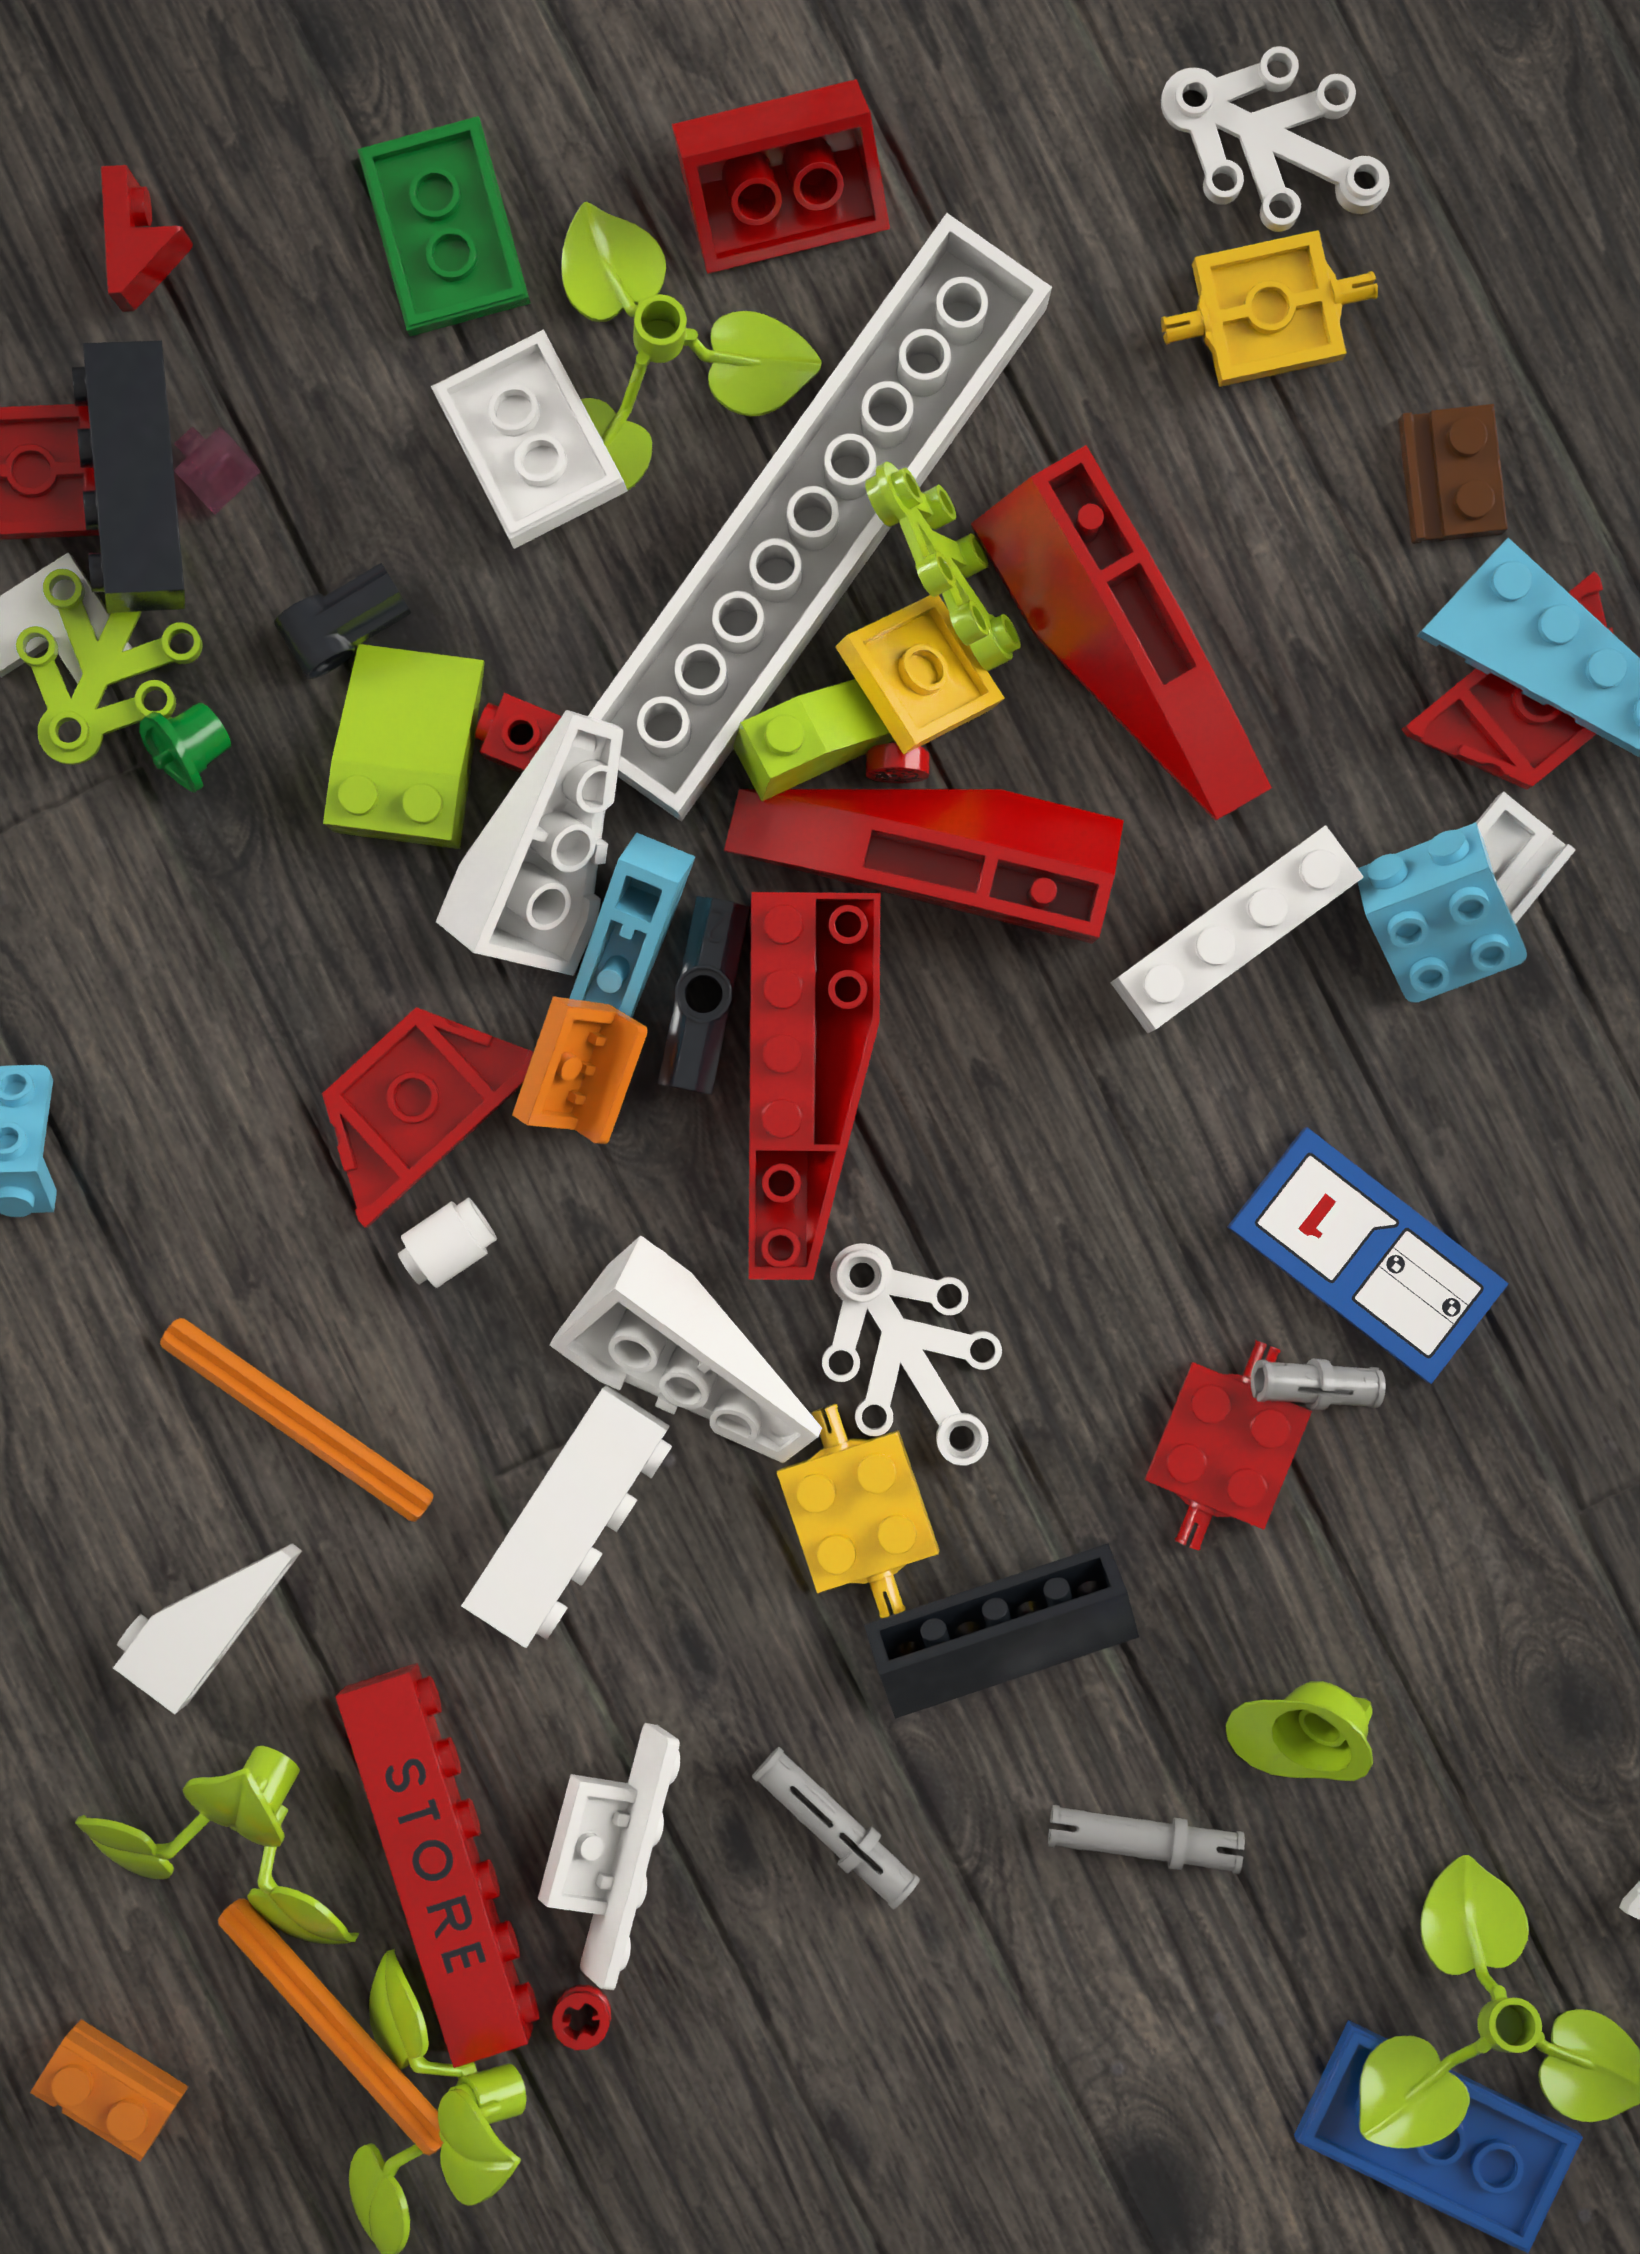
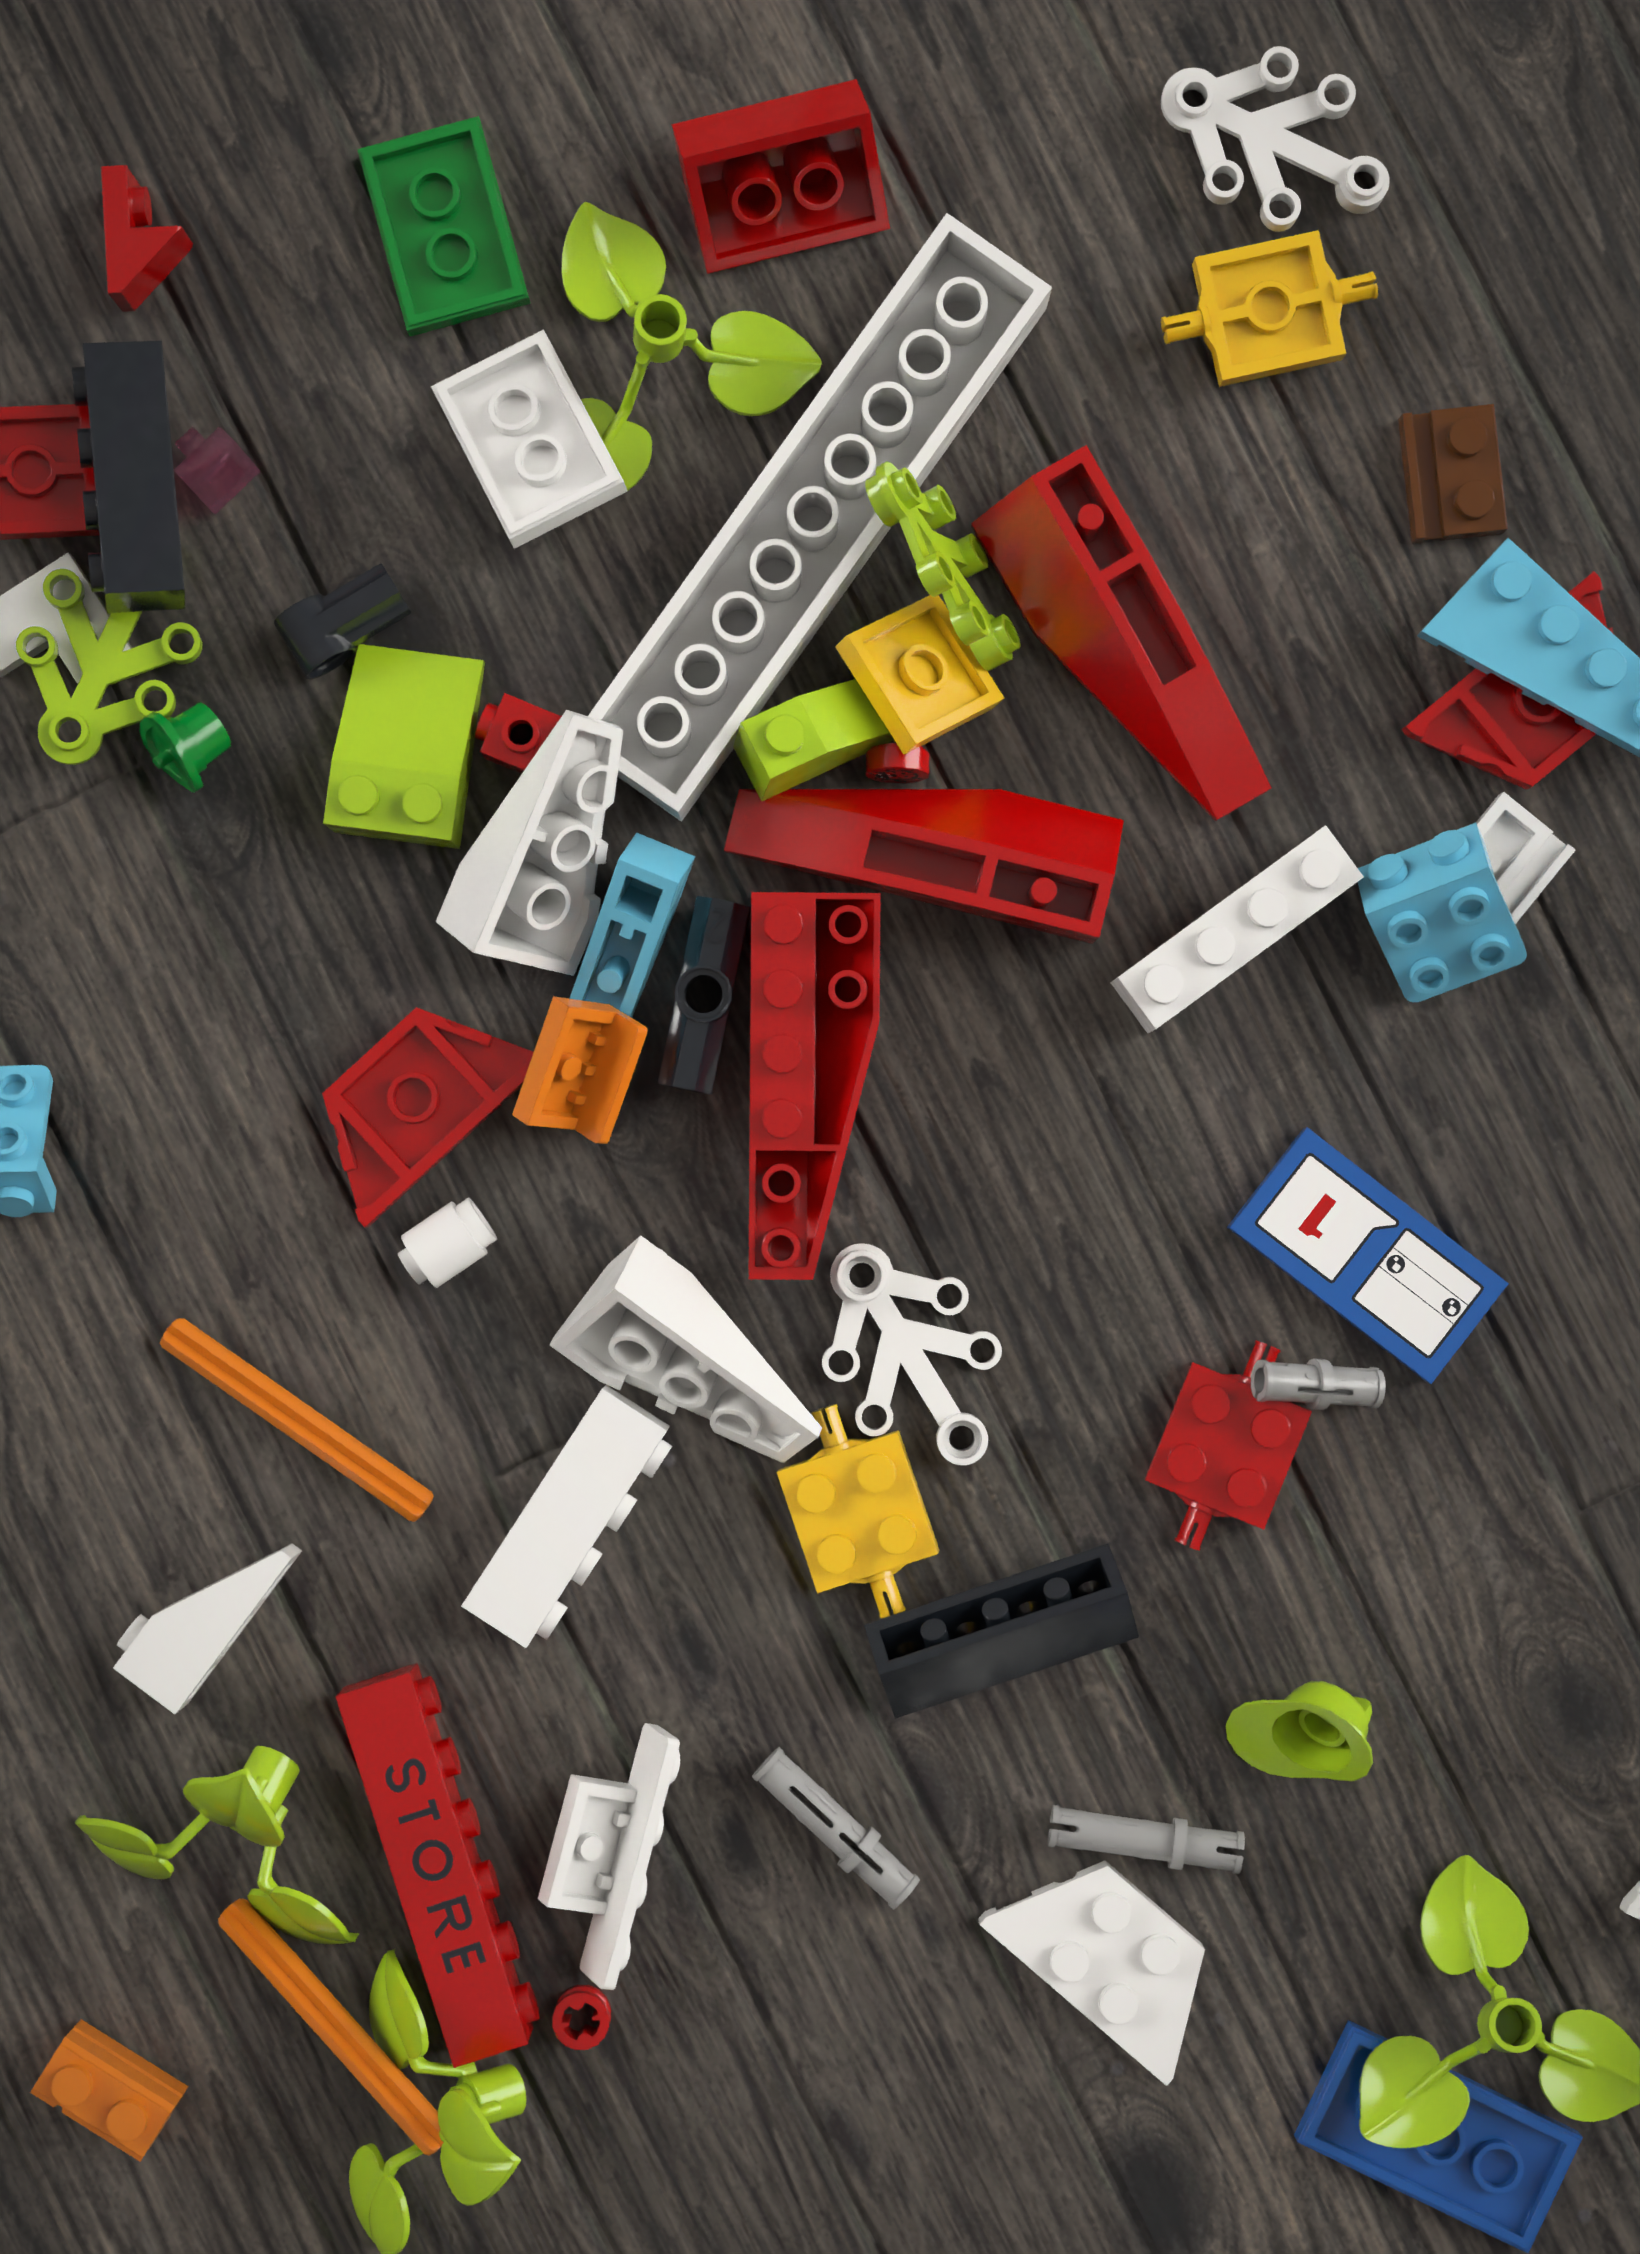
none -> white wing [978,1861,1205,2086]

